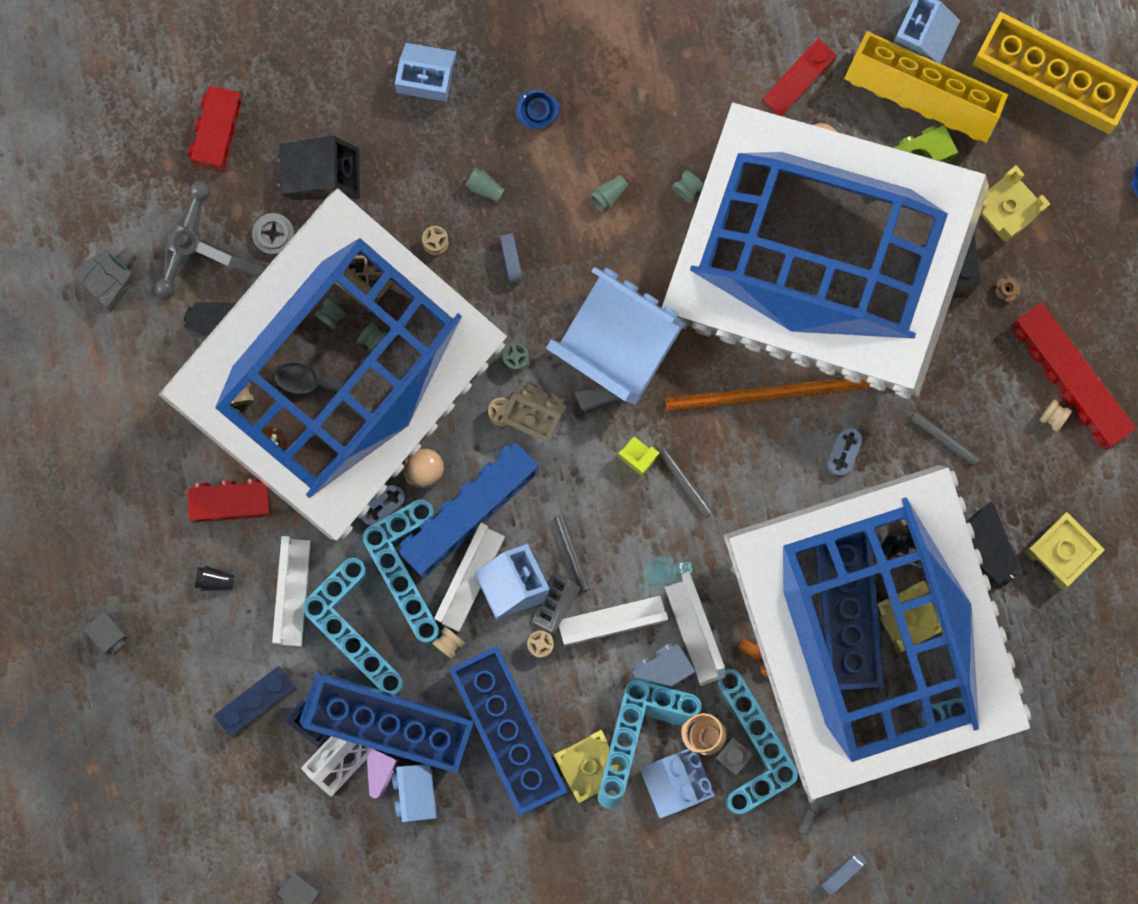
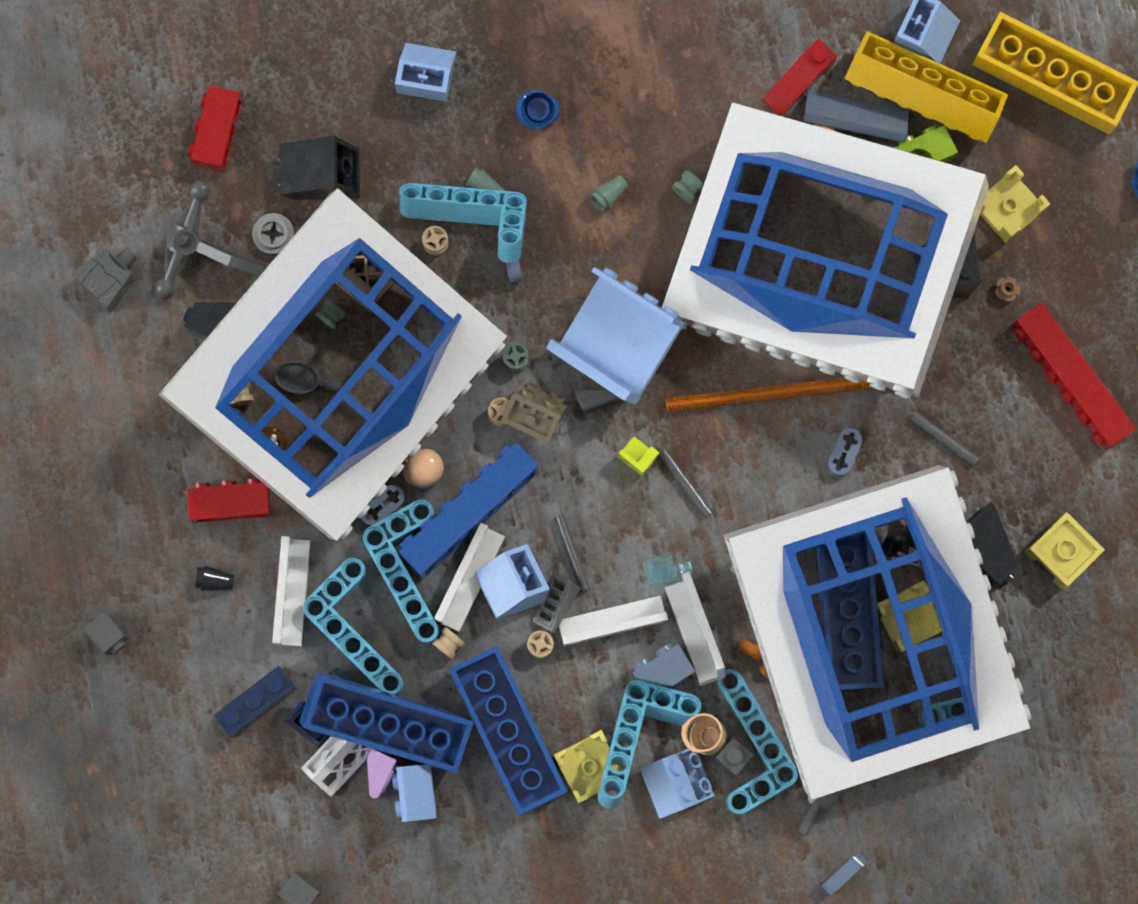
sand green wheel [357,322,387,353] -> none
tan wheel [1039,399,1072,432] -> none
none -> medium azure beam [399,183,527,263]
none -> sand blue tile [803,90,909,143]

